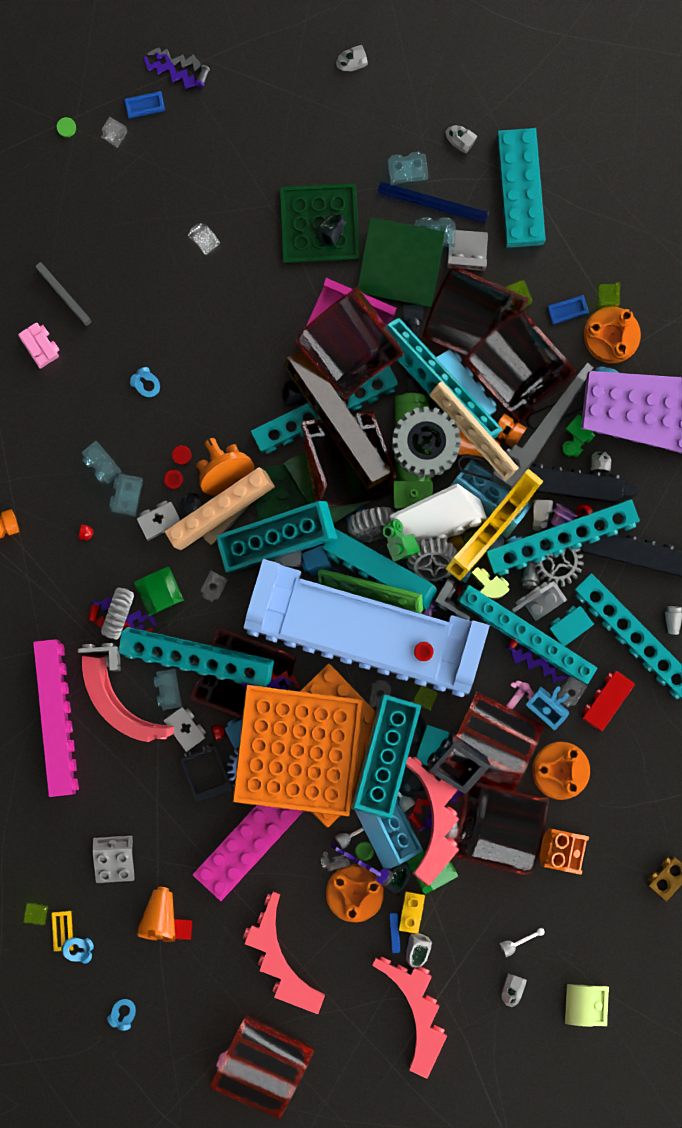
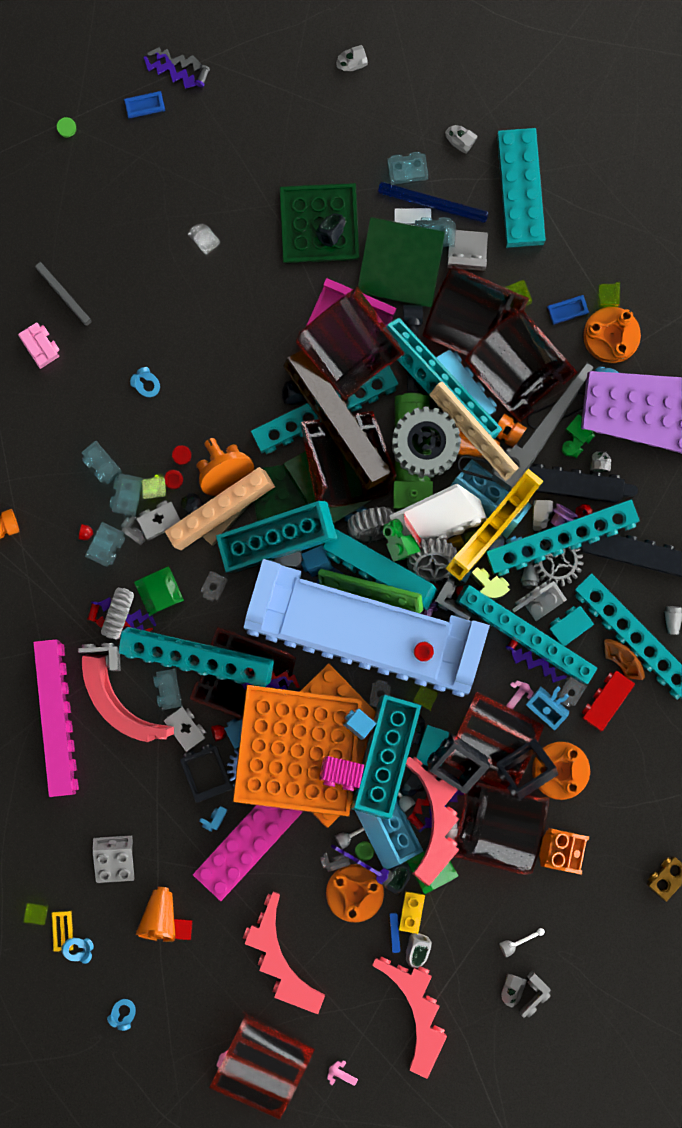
clear brick [101,117,127,148] -> none
yellowish green brick [565,985,609,1027] -> none
none -> clear light blue brick [85,522,125,567]
none -> clear bracket [121,515,145,545]
none -> clear neon green panel [141,474,166,499]
none -> dark azure bracket [199,806,228,832]
none -> dark pink brick [319,756,364,791]
none -> bright pink piece [327,1060,358,1086]
none -> dark azure brick [343,708,377,740]
none -> white sticker [395,208,431,224]
none -> sticker [404,514,421,548]
none -> black window [496,738,559,800]
none -> light grey bracket [519,971,551,1018]
none -> dark orange tile [604,639,645,680]

